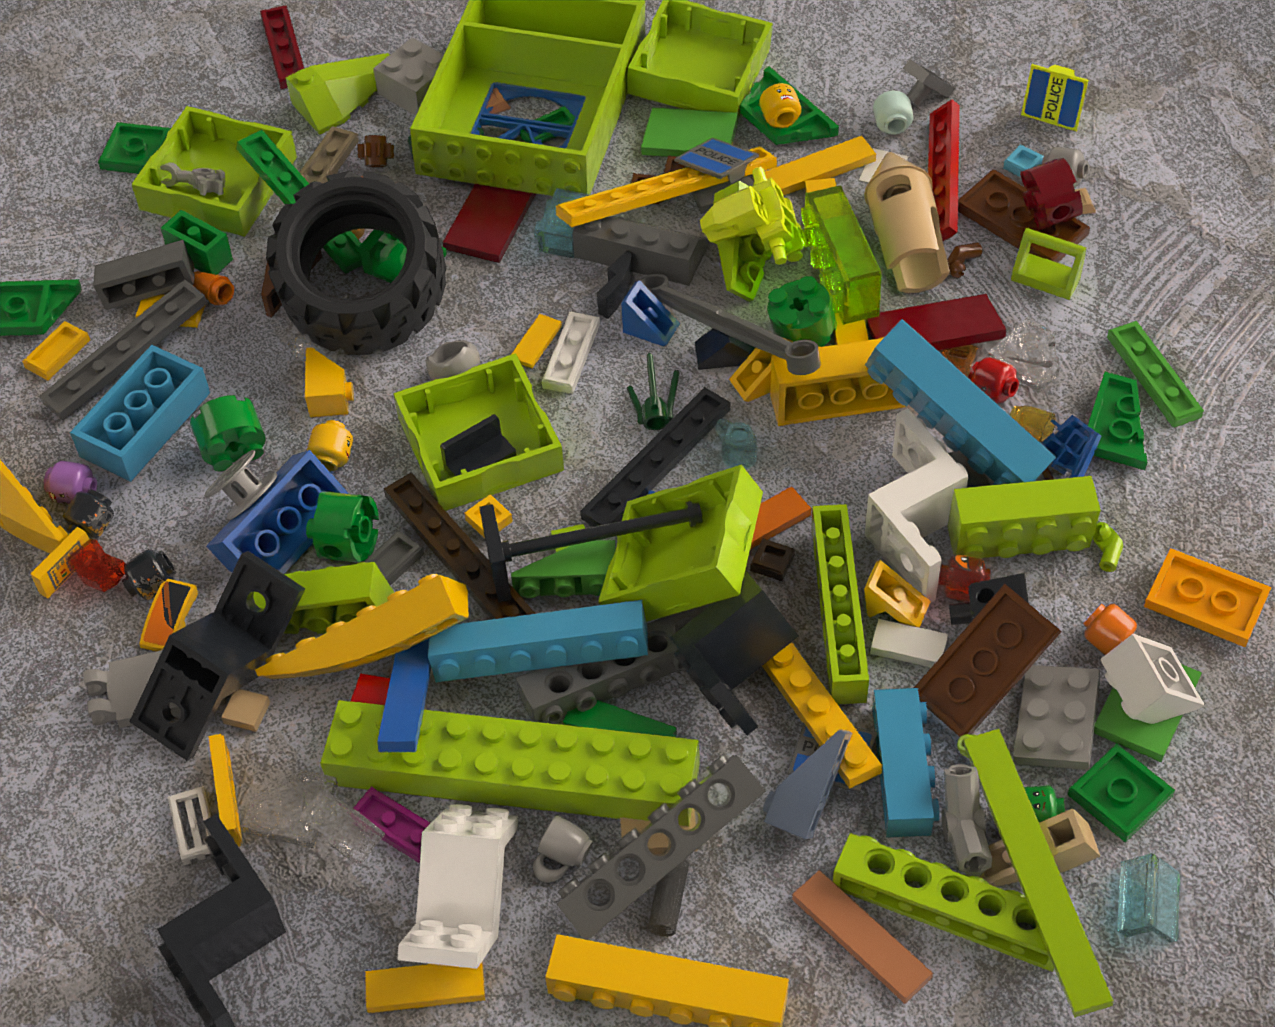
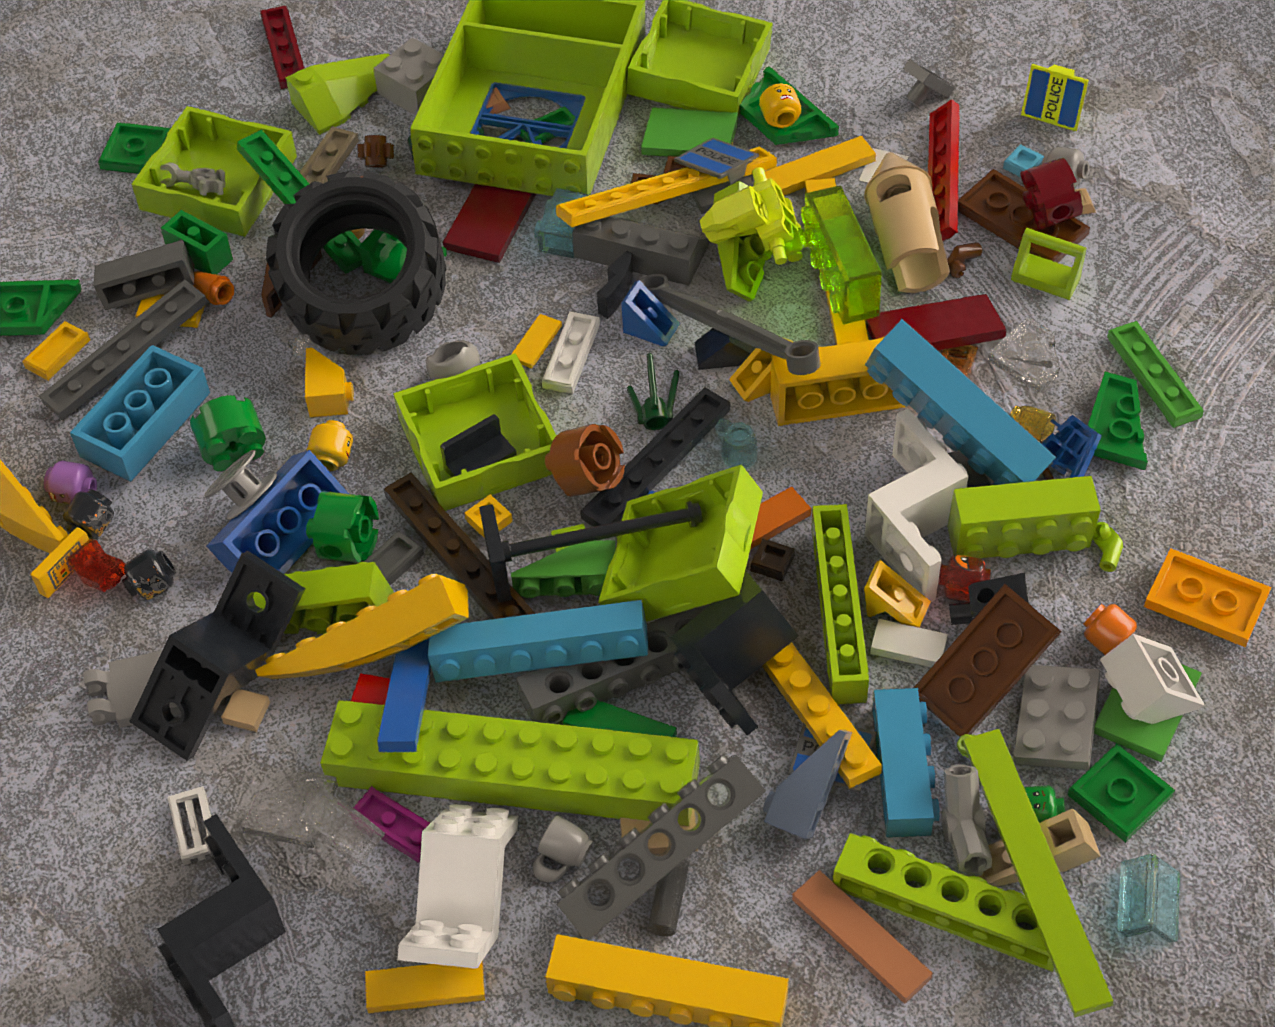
slope [139,579,198,651] -> none
yellow tile [208,734,243,847] -> none
green brick [767,276,837,347] -> none
light aqua head [873,90,913,135] -> none
red head [968,357,1019,404] -> none
none -> dark orange brick [545,424,625,497]

